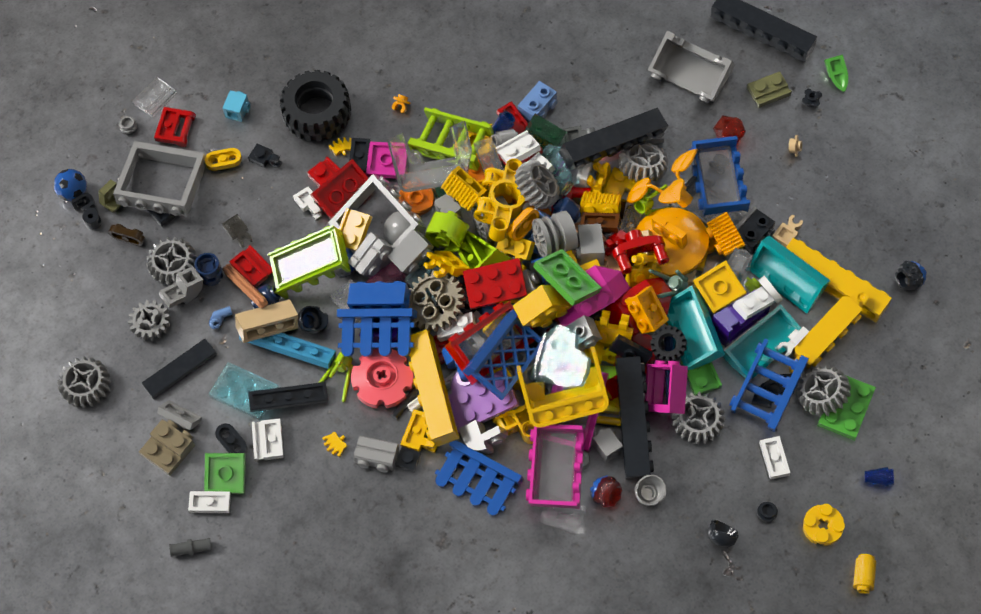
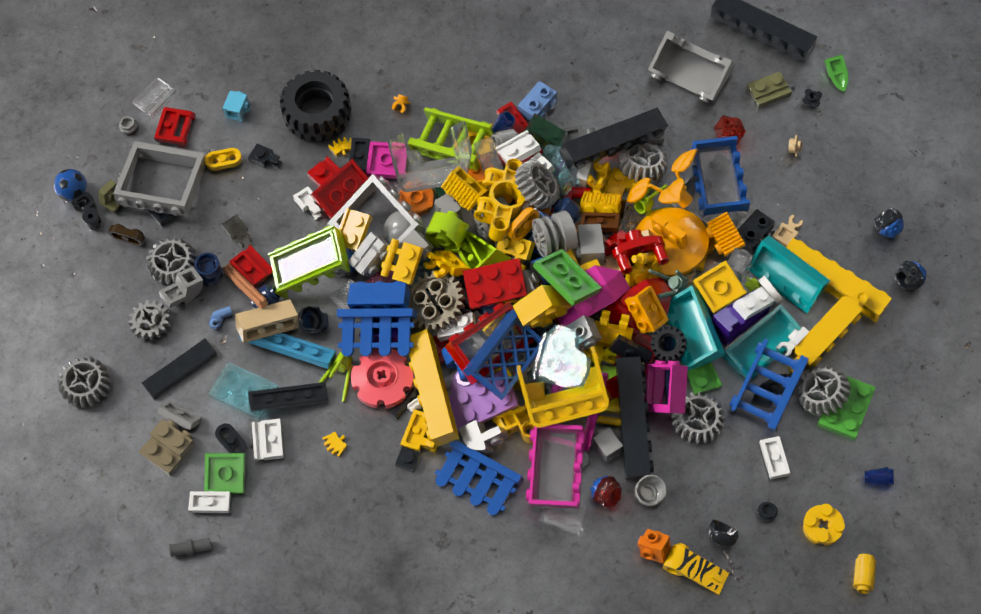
light grey brick [354,436,399,472] -> none
none -> yellow plate [380,238,423,285]
none -> orange brick [638,529,671,564]
none -> yellow door [663,543,729,595]
none -> piece [874,207,904,238]

